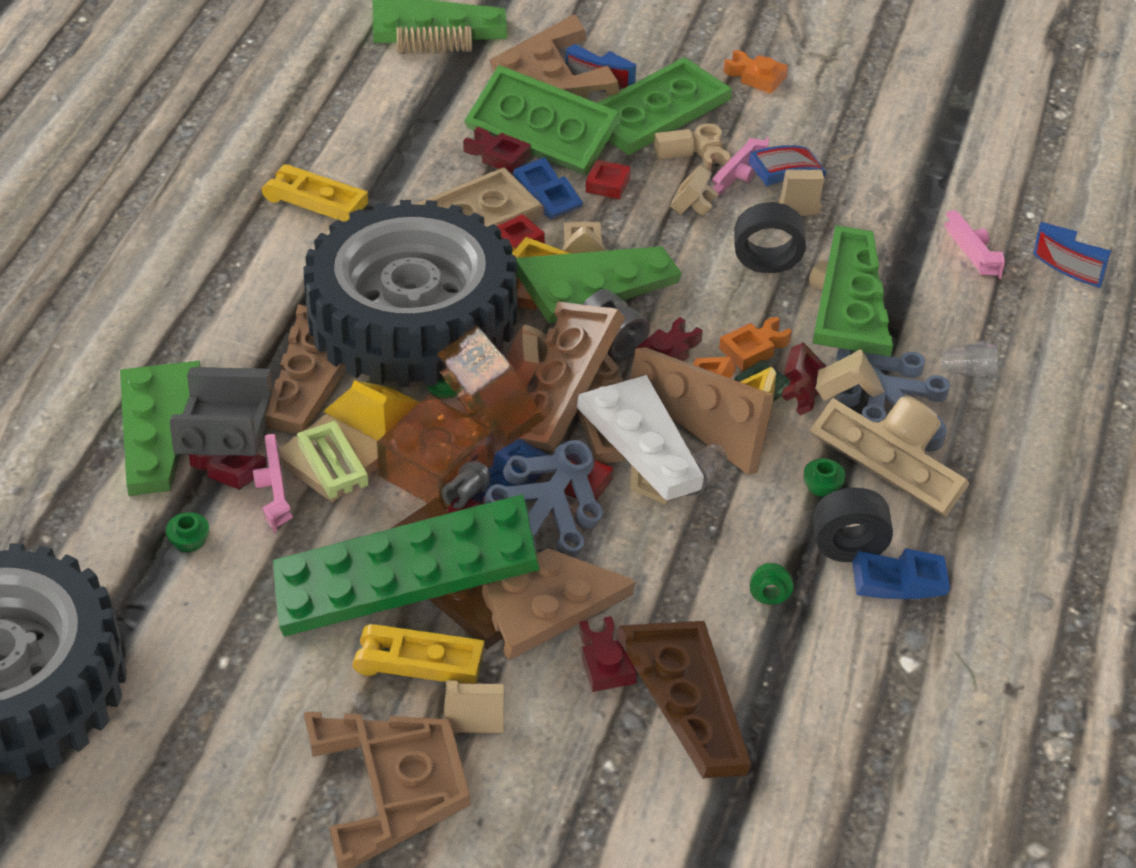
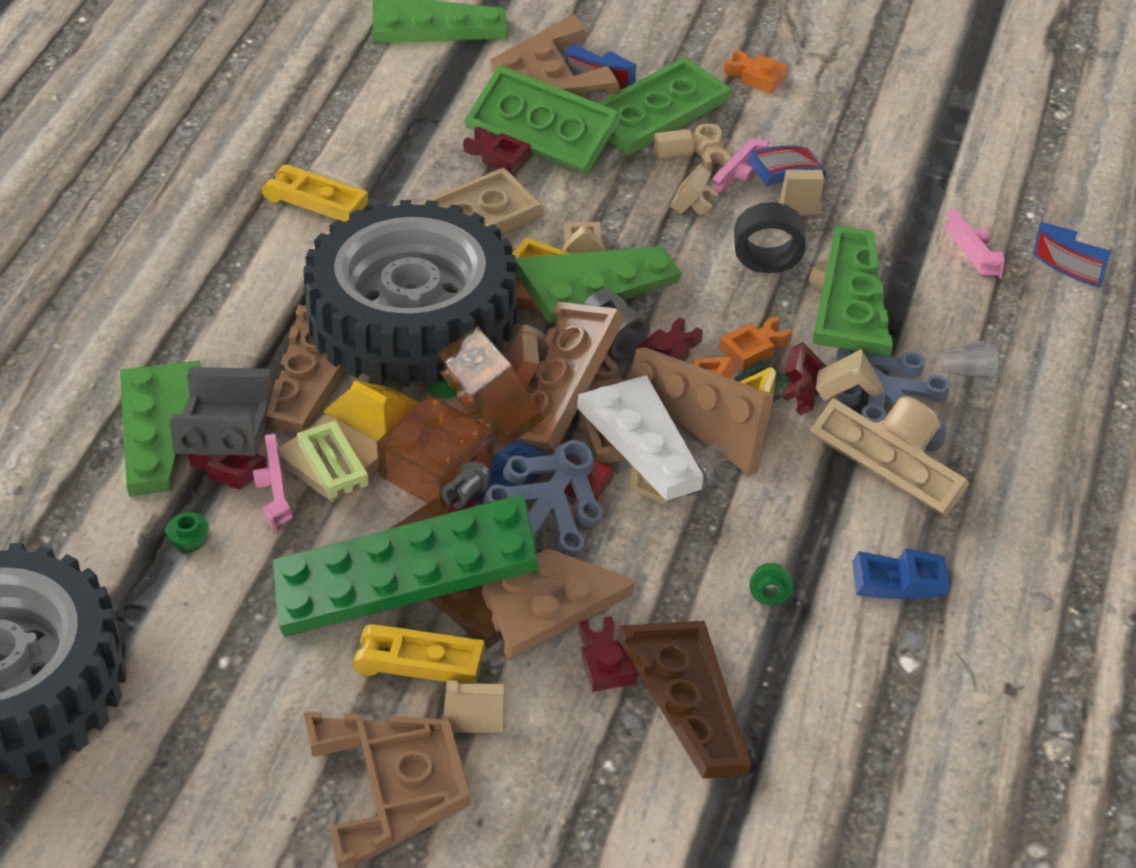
tan piece [397,26,472,54] -> none
red tile [497,214,545,249] -> none
blue slope [513,157,583,219] -> none
red tile [585,159,631,200] -> none
green plate [803,458,845,497] -> none
black tyre [813,487,893,562] -> none

